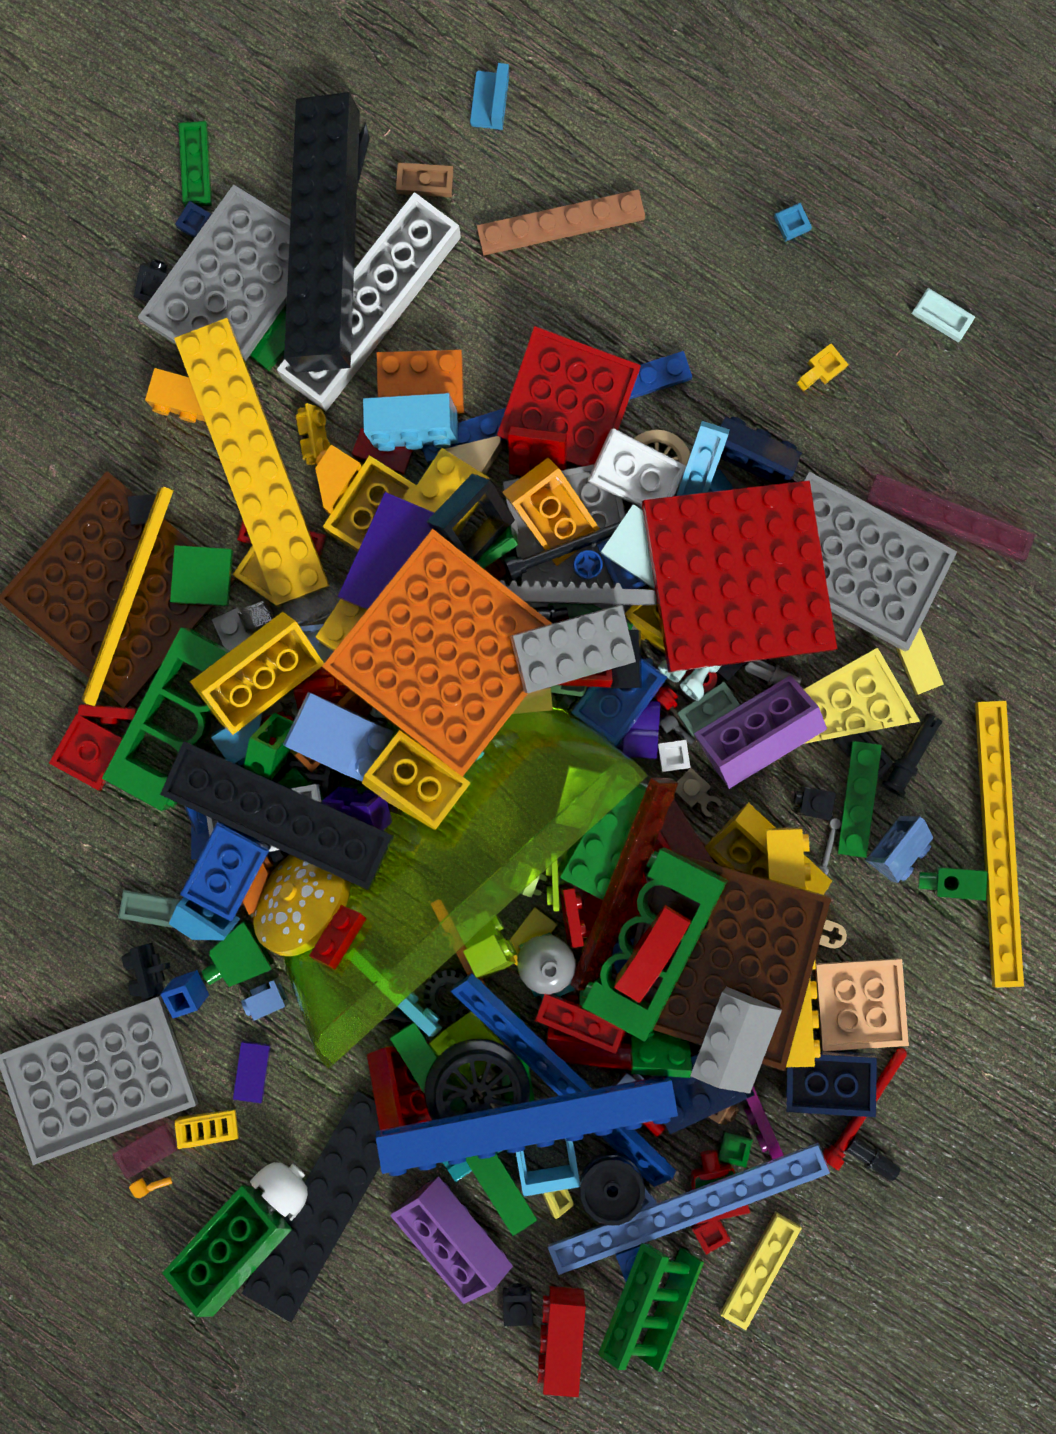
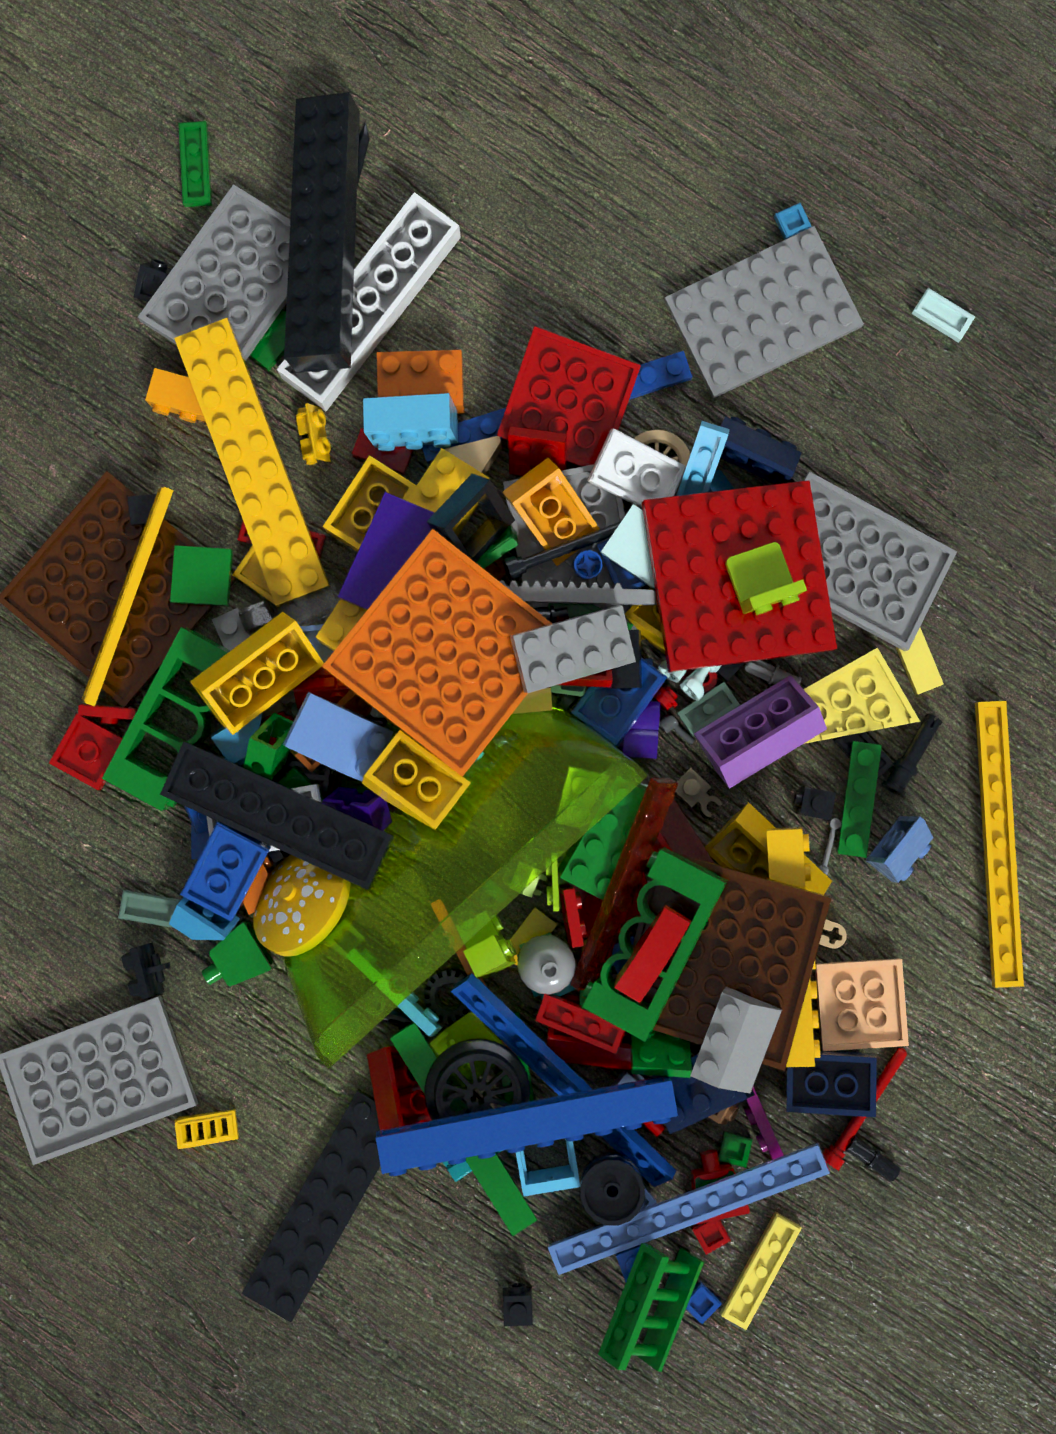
clear pink plate [112,1124,178,1180] -> none
light orange hand [129,1177,172,1198] -> none
blue brick [160,970,209,1018] -> none
green brick [162,1185,292,1317] -> none
dark blue plate [175,201,212,238] -> none
dark purple tile [233,1041,271,1103] -> none
medium blue brick [241,977,289,1021] -> none
white cylinder [250,1162,308,1221] -> none
red plate [309,905,367,970] -> none
light orange slope [315,445,362,516] -> none
medium lavender slope [390,1176,513,1304] -> none
medium nougat plate [396,163,454,197] -> none
dark azure panel [470,63,509,130] -> none
nougat plate [477,189,645,256] -> none
red brick [537,1286,586,1397] -> none
light yellow slope [542,1189,574,1219] -> none
white plate [658,740,690,772] -> none
yellow plate [797,344,849,392] -> none
clear pink plate [865,474,1036,563] -> none
green torso [918,867,987,901] -> none
none -> light grey plate [664,226,864,399]
none -> blue tile [686,1280,722,1324]
none -> lime bracket [725,542,807,615]

